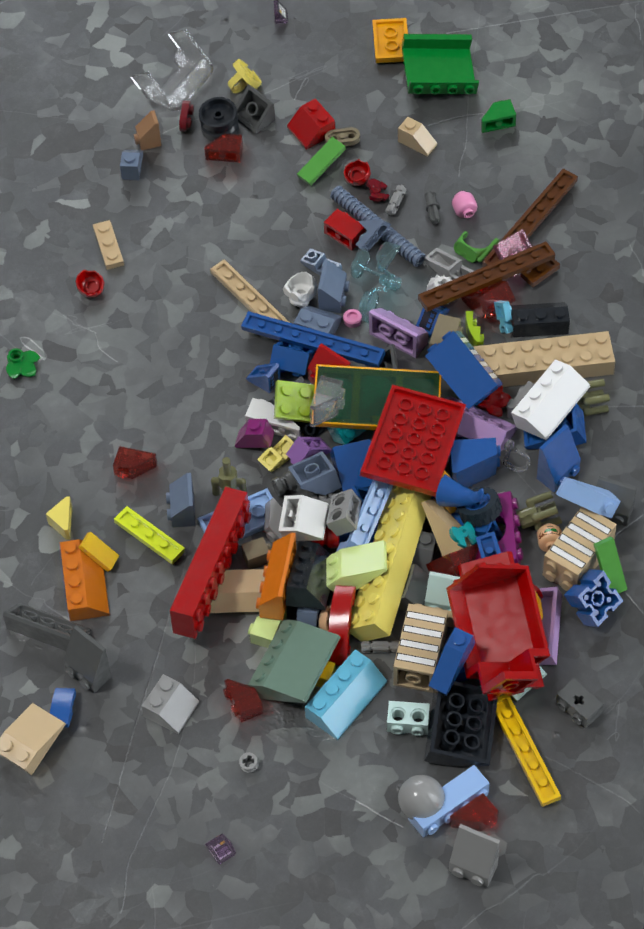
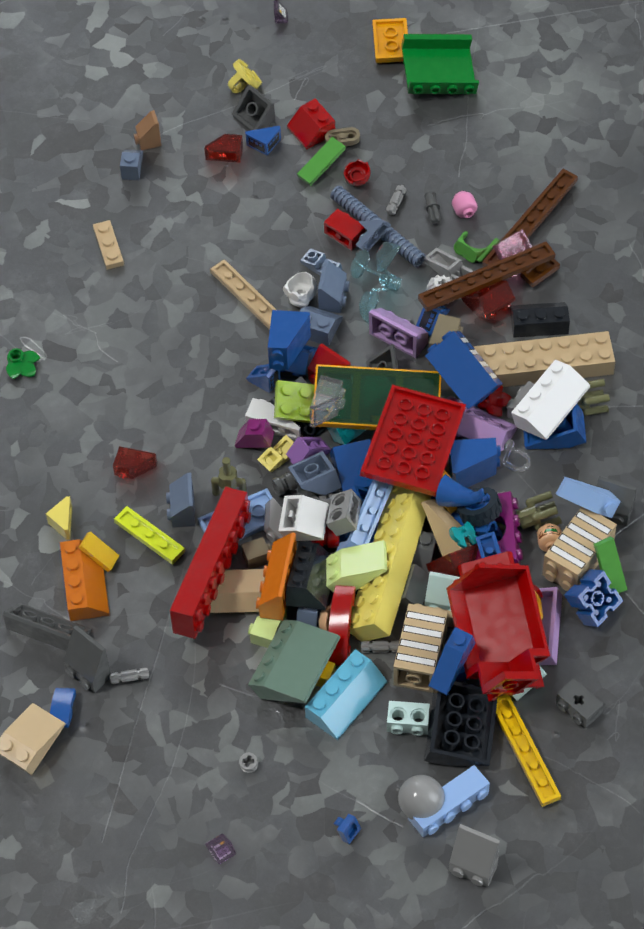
red hair [75,270,105,298] -> none
clear windscreen [131,29,213,111] -> none
light grey slope [142,674,199,734] -> none
dark red plate [179,100,194,132] -> none
black wheel [199,97,239,142] -> none
clear red slope [223,679,263,722] -> none
blue plate [241,311,385,368] -> none
bright pink tile [343,309,362,328] -> none
dark red piece [366,178,390,202] -> none
tan slope [398,117,437,157] -> none
clear red slope [450,793,499,831] -> none
lime slope [465,311,484,346] -> none
green slope [481,99,516,133] -> none
medium azure plate [494,300,513,334] -> none
blue slope [537,424,581,492] -> none
none -> light grey axle [109,668,149,684]
none -> blue slope [245,126,281,156]
none -> blue slope [268,310,311,370]
none -> blue tile [334,814,361,844]

